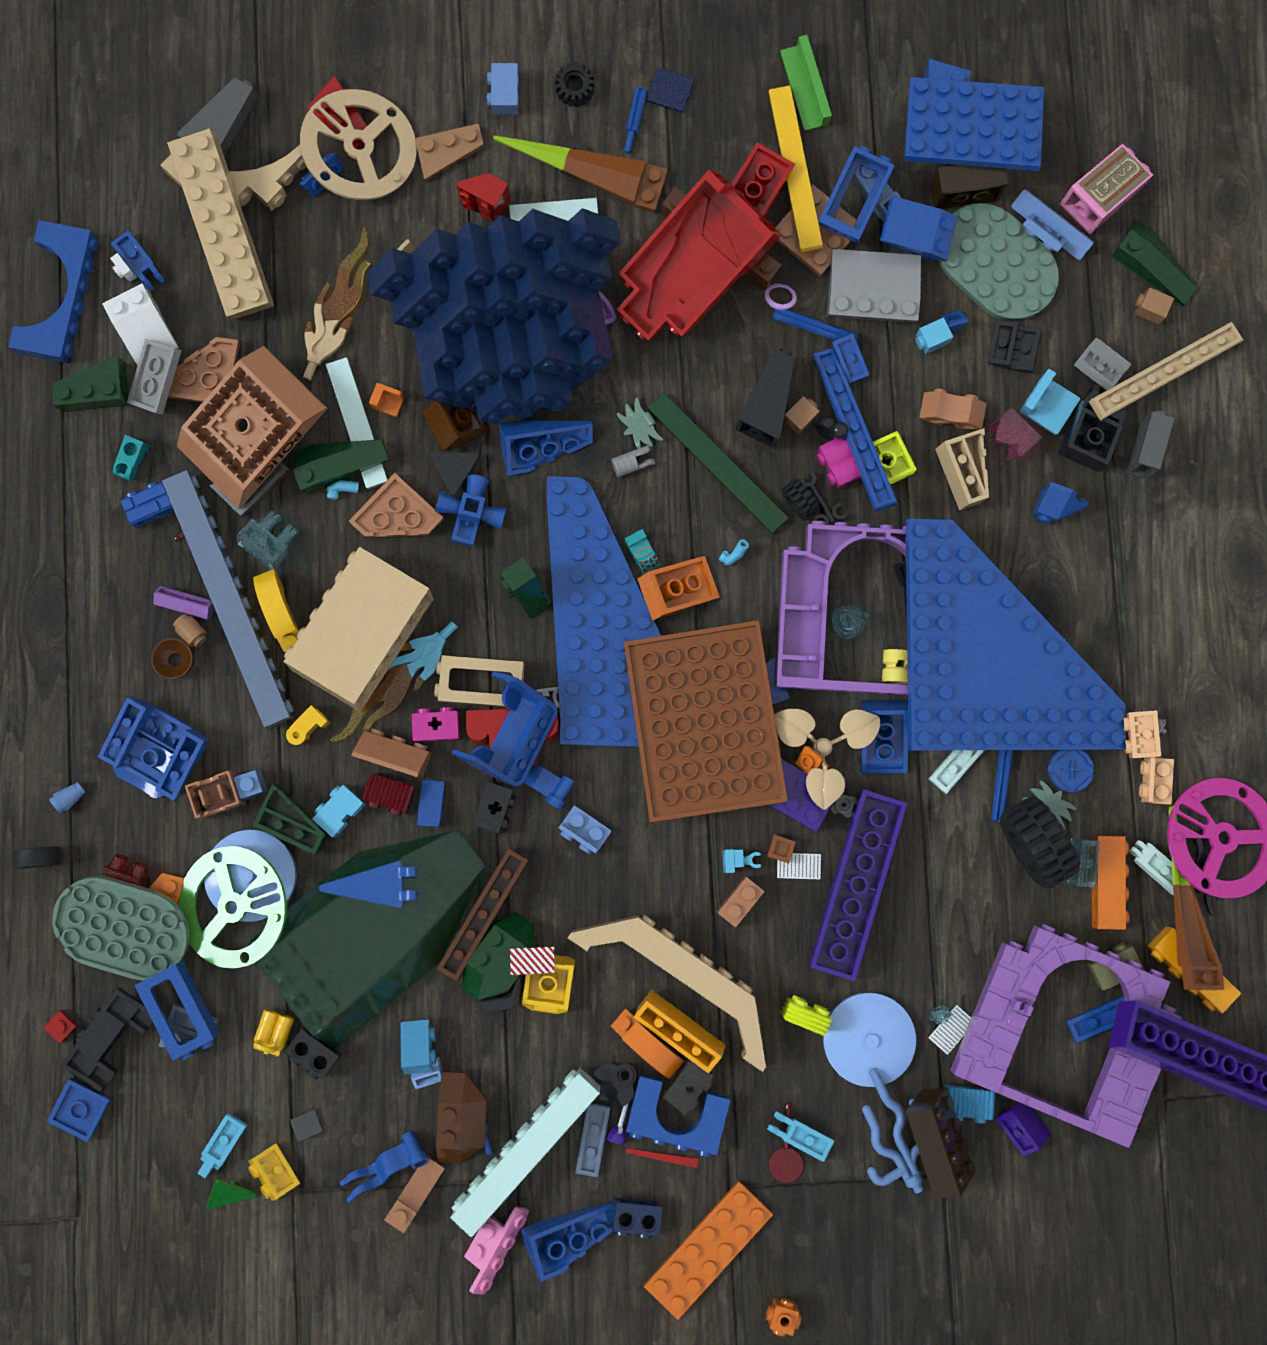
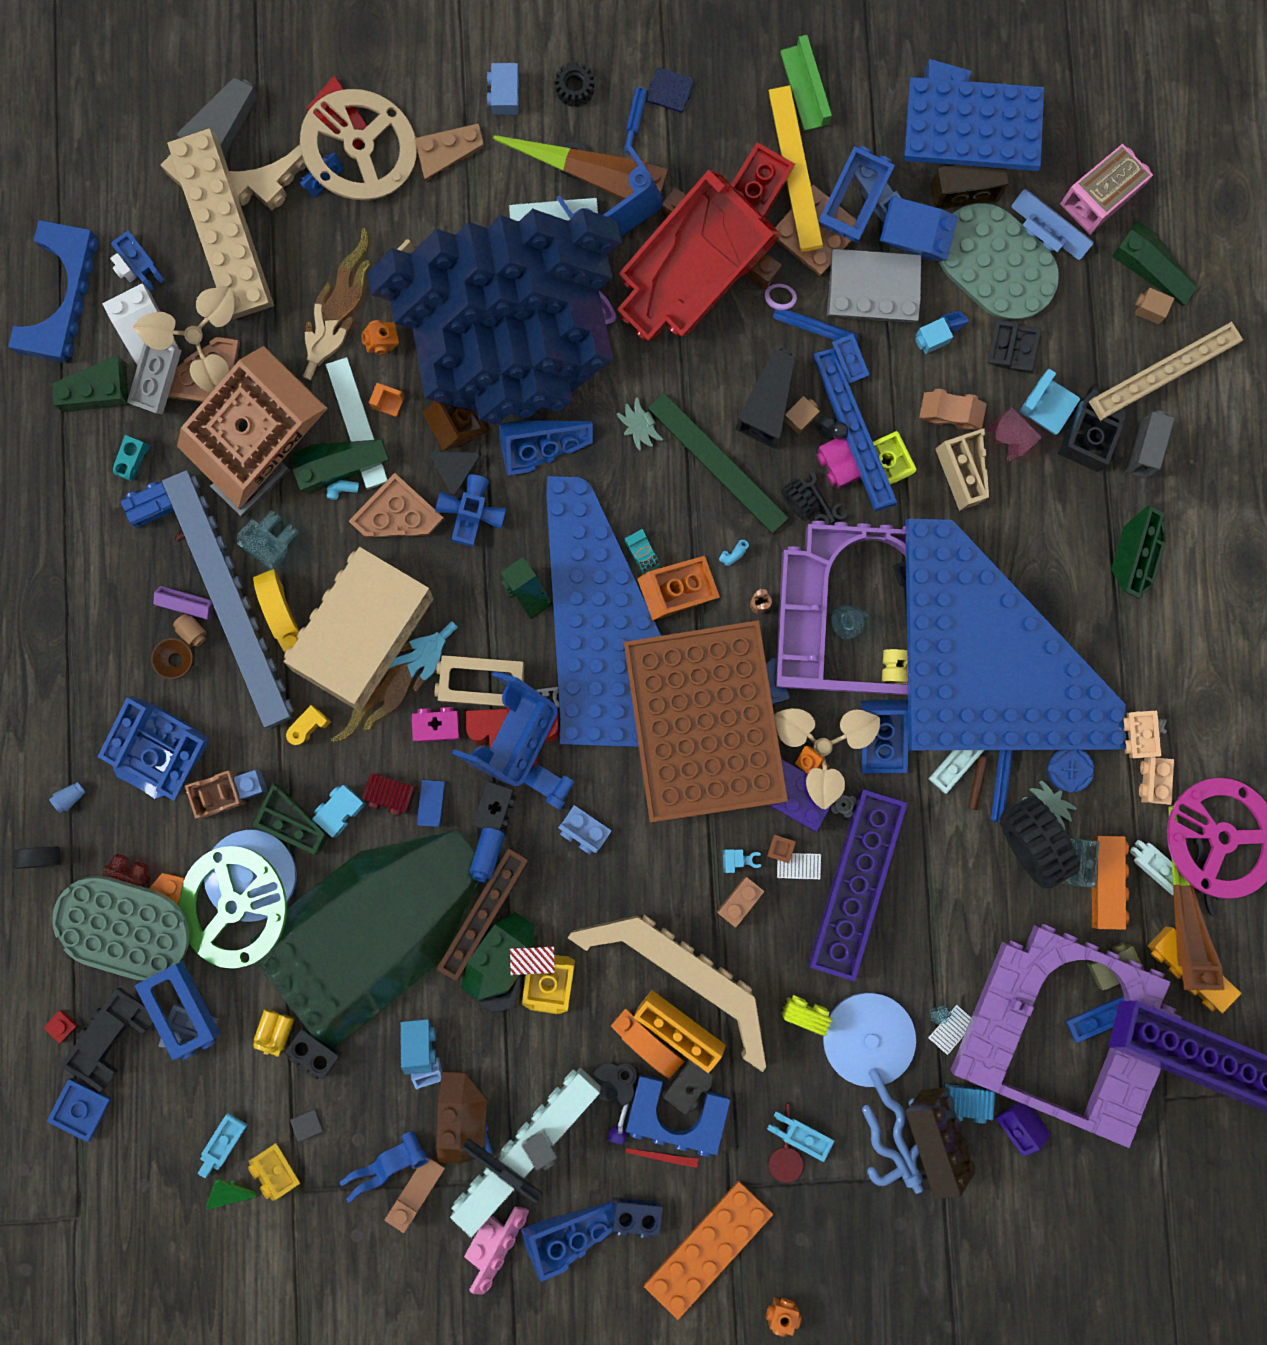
blue flag [319,861,418,908] -> none
nougat slope [351,729,432,778] -> none
red slope [456,173,511,221] -> none
sand blue tile [575,1103,610,1177] -> none
light grey hinge [611,445,655,477] -> none
blue slope [1031,482,1088,524] -> none
light grey bracket [1074,338,1131,390] -> none
none -> tan plant [133,287,235,393]
none -> orange brick [362,320,399,355]
none -> black axle [462,1138,543,1204]
none -> blue brick [469,828,505,882]
none -> dark grey brick [521,1129,558,1171]
none -> blue windscreen [556,144,663,238]
none -> nougat hinge [750,589,772,615]
none -> reddish brown piece [968,756,988,810]
none -> dark green wedge [1111,506,1166,599]

